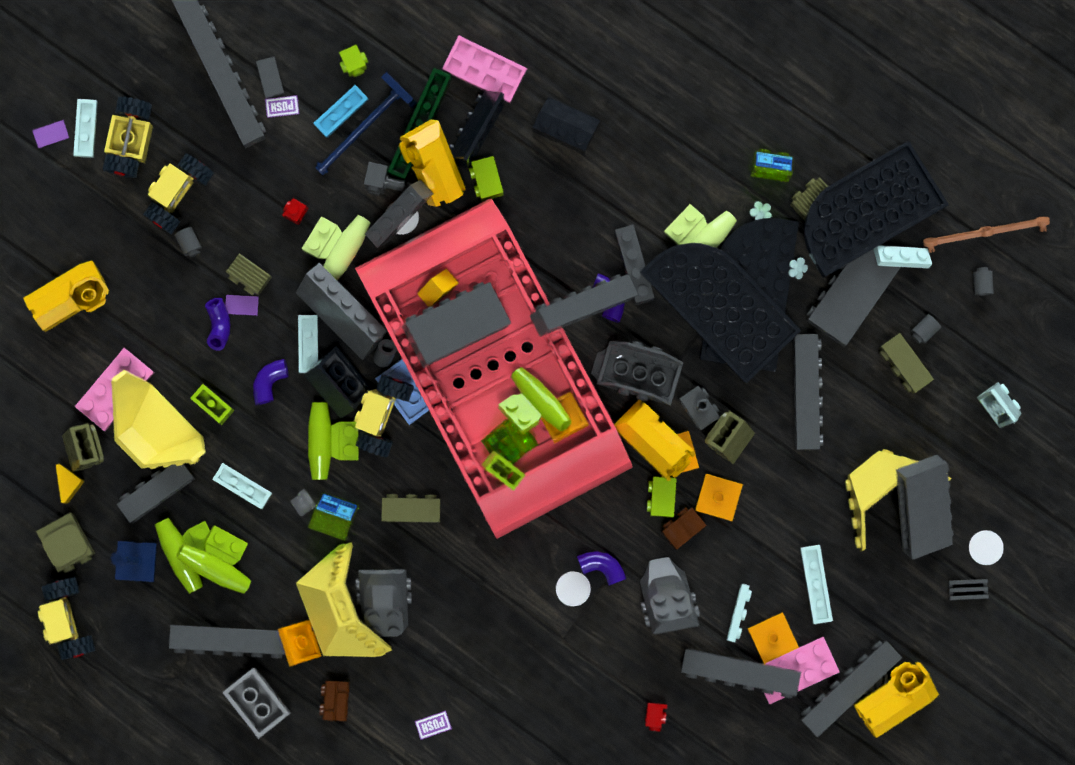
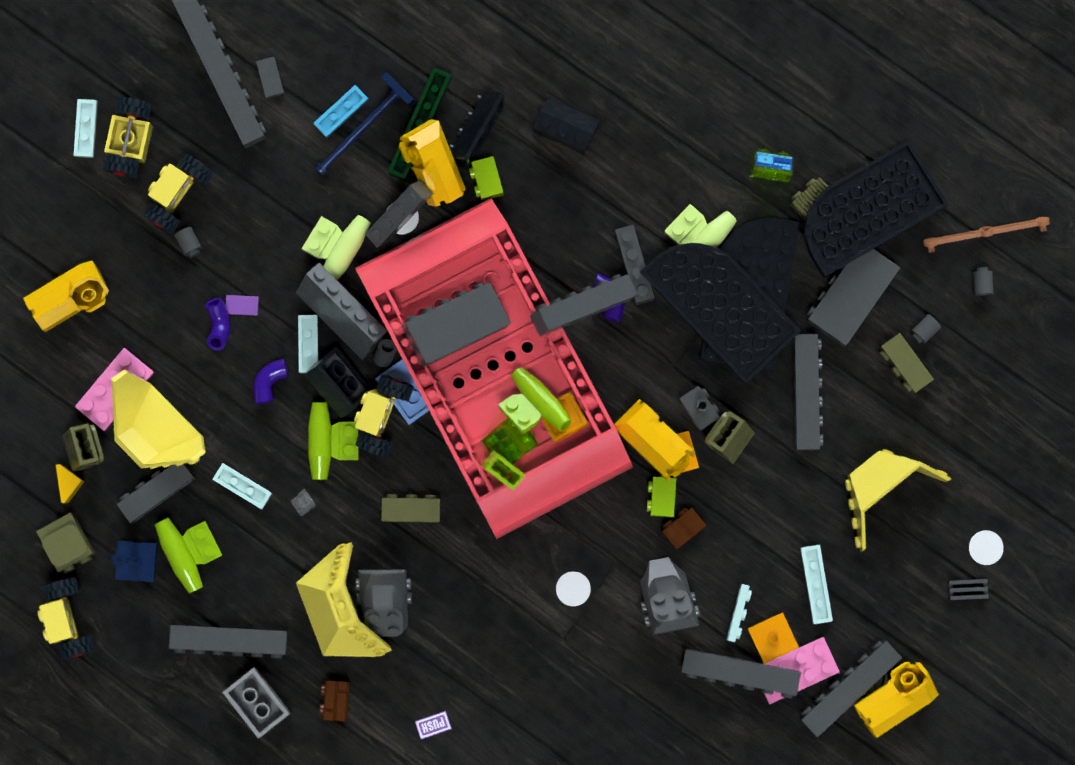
medium lavender sticker [33,120,69,148] -> none
lime plate [176,525,251,594] -> none
lime brick [190,384,235,425] -> none
olive brick [226,253,272,296] -> none
sticker [265,95,299,118] -> none
light orange plate [278,620,321,667] -> none
red brick [282,198,308,225] -> none
slope [308,492,359,541] -> none
lime brick [339,45,368,77] -> none
dark grey brick [364,162,406,196] -> none
yellow slope [417,269,459,307] -> none
bright pink plate [442,36,527,103] -> none
dark purple cylinder [577,551,627,585] -> none
dark grey slope [591,341,683,406] -> none
red brick [645,702,667,731] -> none
light orange plate [695,474,743,521] -> none
light aqua plant [750,201,772,220] -> none
light aqua plant [788,257,808,279] -> none
light aqua plate [874,246,932,268] -> none
dark grey brick [896,455,953,560] -> none
light aqua slope [977,382,1021,428] -> none

